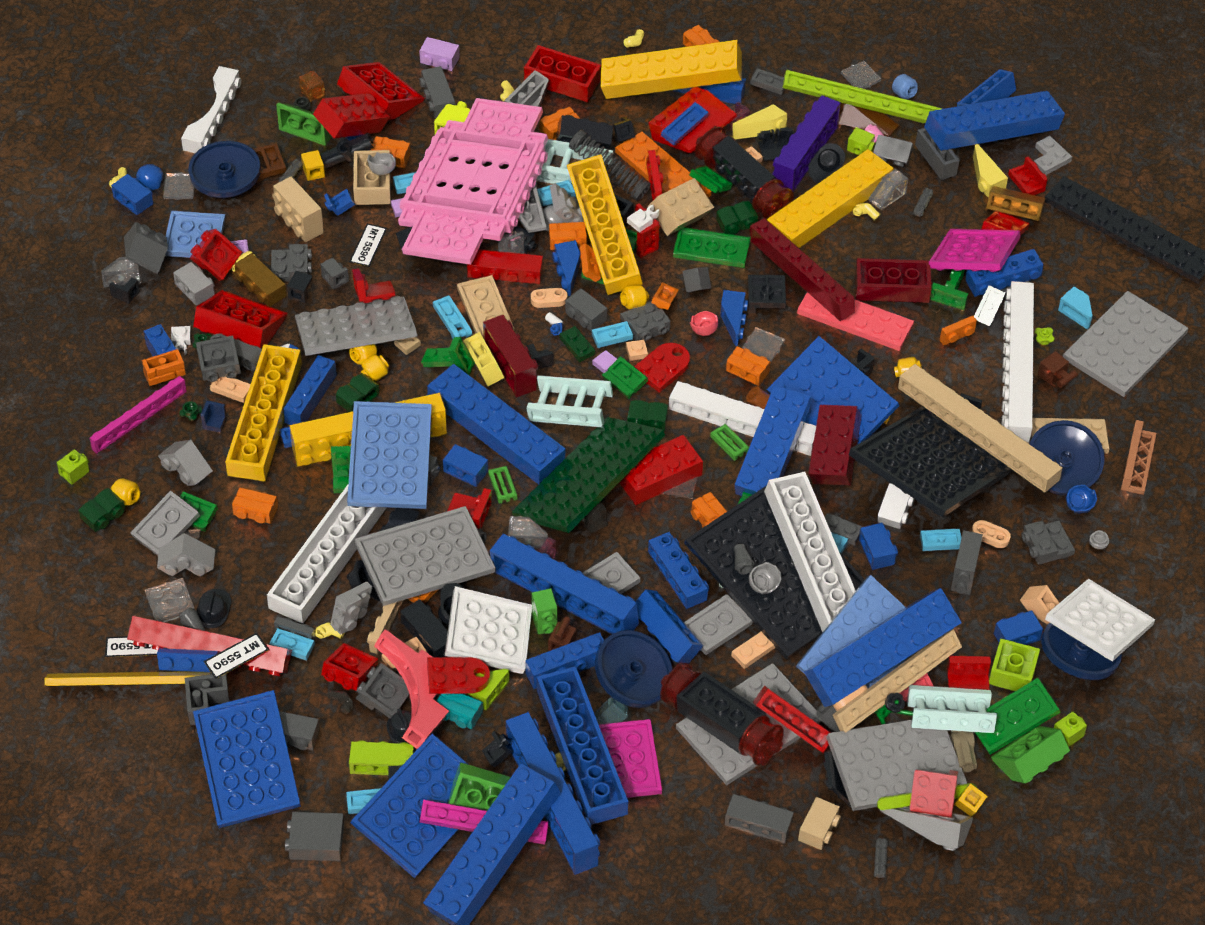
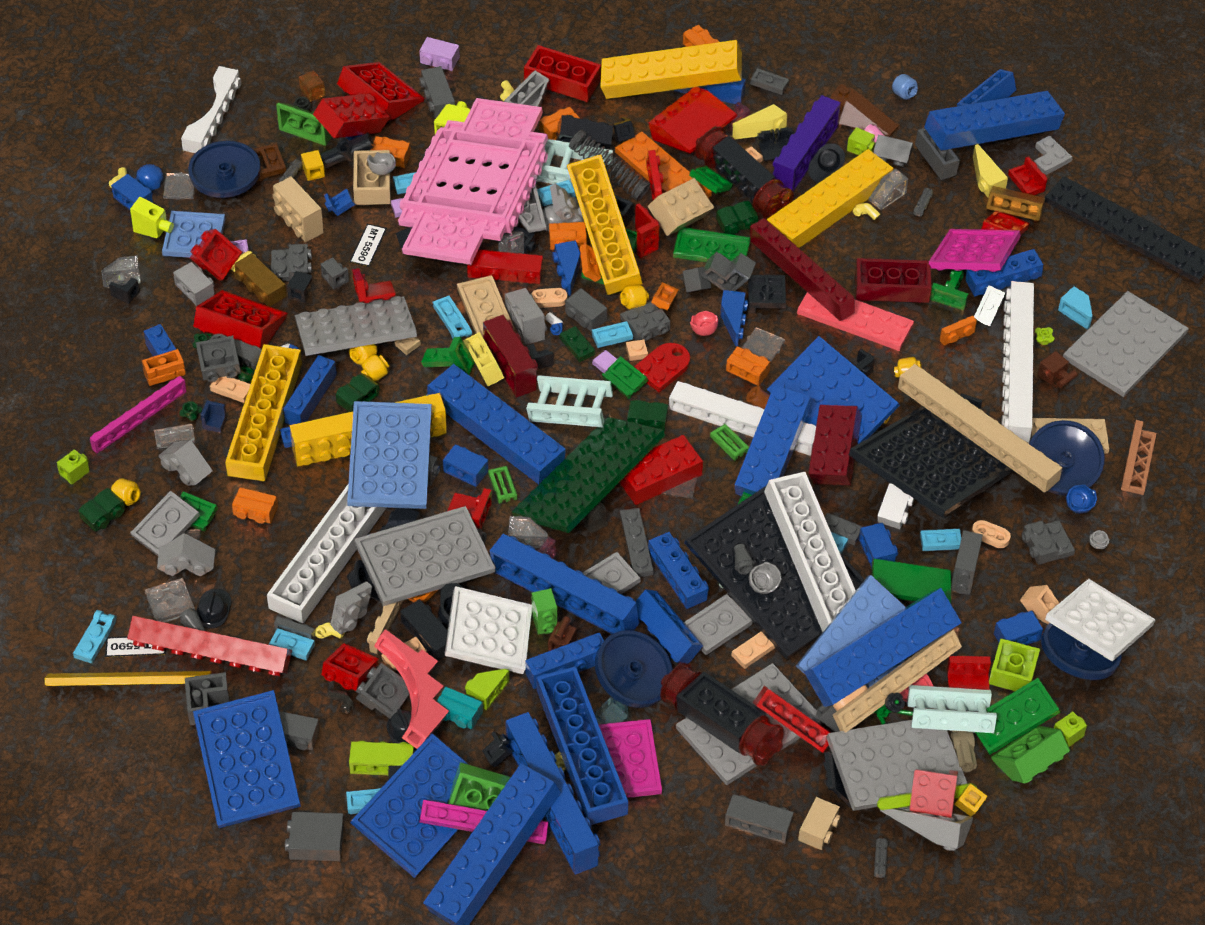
dark grey slope [124,222,168,274] -> none
blue plate [157,648,218,672] -> none
white plate [171,326,191,355] -> none
sticker [203,633,269,679] -> none
green bracket [331,446,351,493] -> none
red plate [427,657,490,694] -> none
light yellow arm [624,29,644,48] -> none
white plate [627,205,659,233] -> none
blue plate [661,102,709,146] -> none
orange brick [691,492,727,528] -> none
lime plate [782,70,942,123] -> none
clear piece [841,61,881,89] -> none
none -> medium azure plate [73,610,117,664]
none -> neon yellow torso [130,197,174,238]
none -> clear plate [154,423,195,449]
none -> dark green plate [237,366,255,383]
none -> light grey wedge [505,288,547,345]
none -> dark grey plate [620,508,653,577]
none -> dark grey brick [701,252,756,291]
none -> green tile [872,559,951,604]

